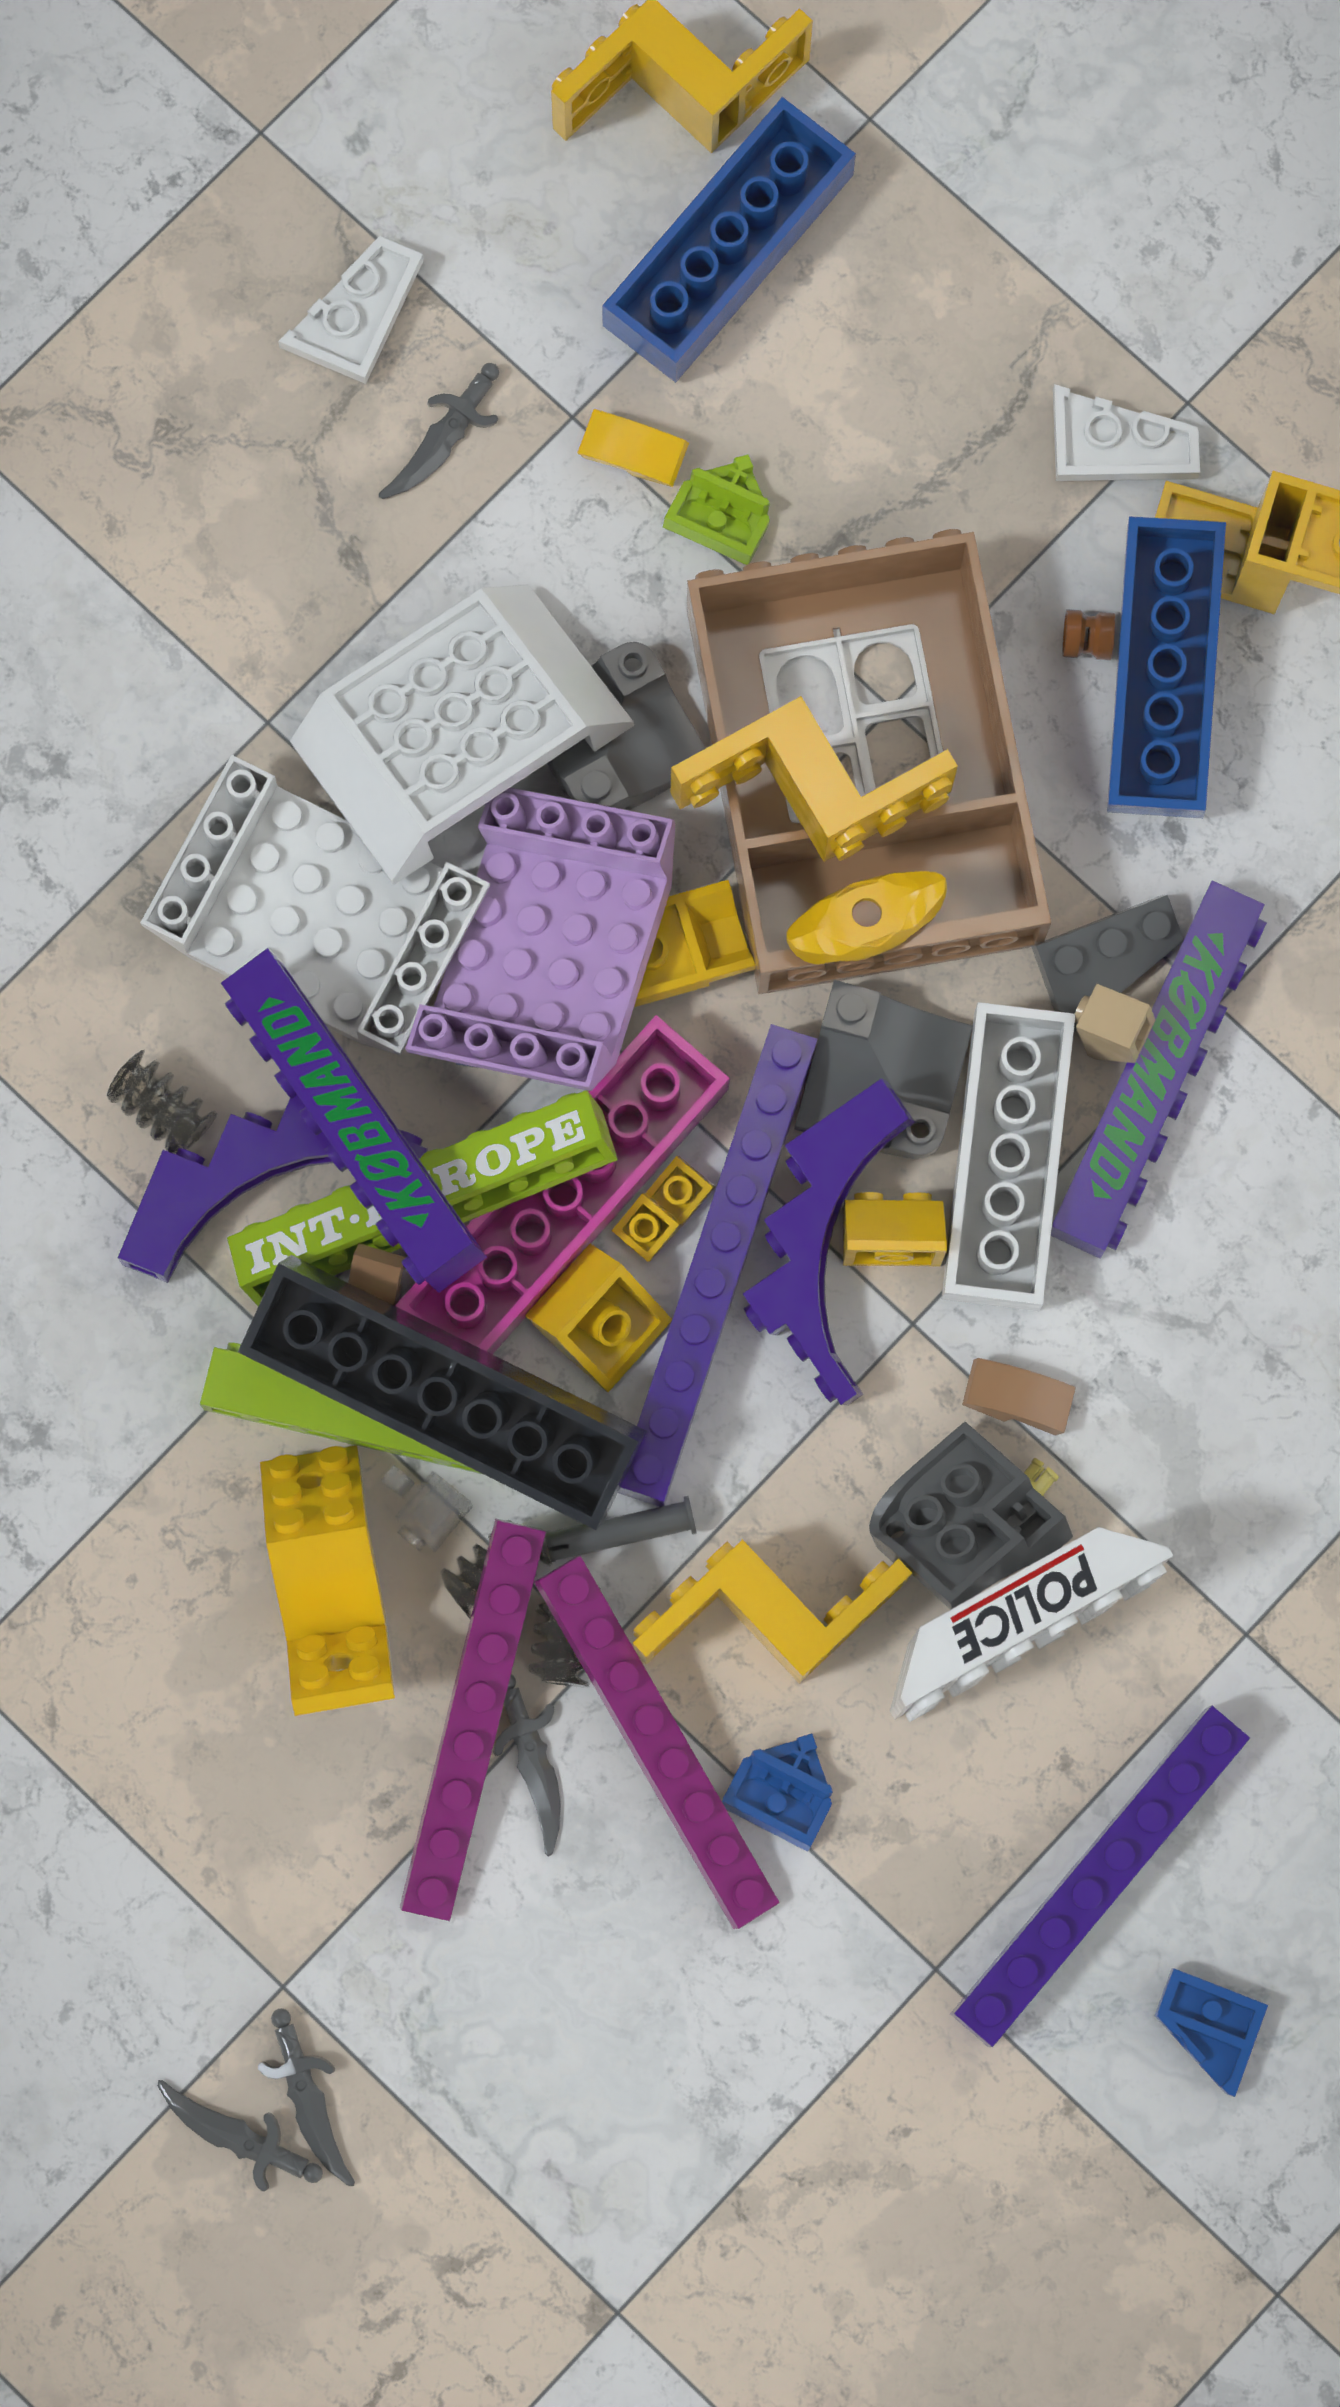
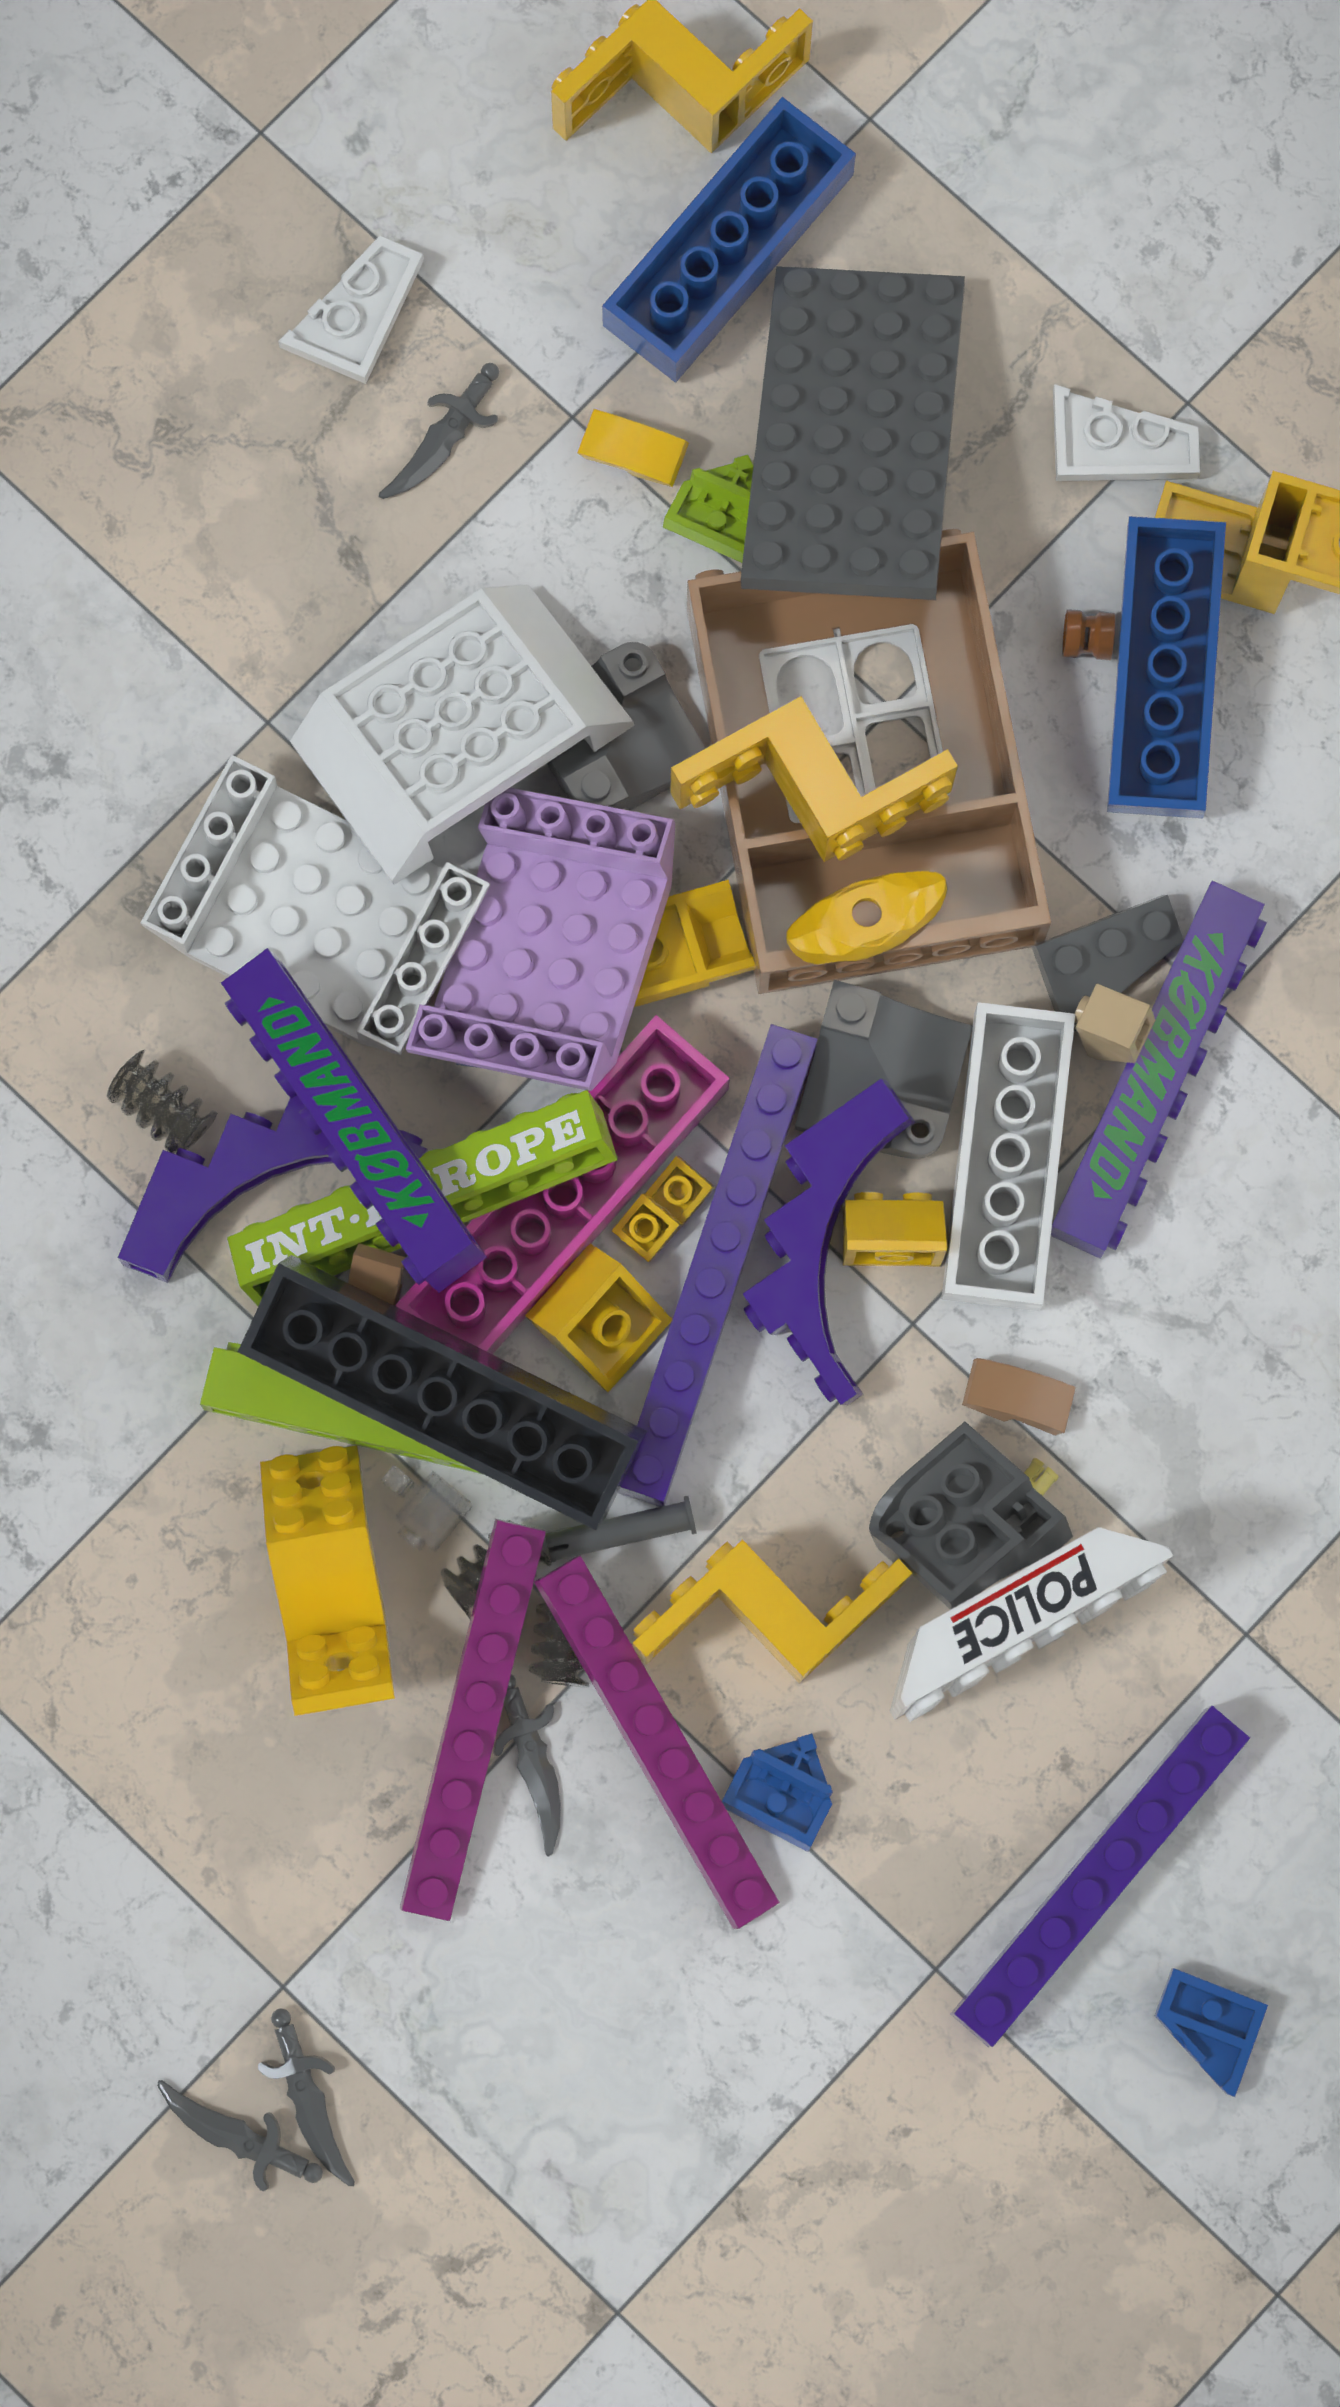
none -> dark grey plate [741,266,965,600]

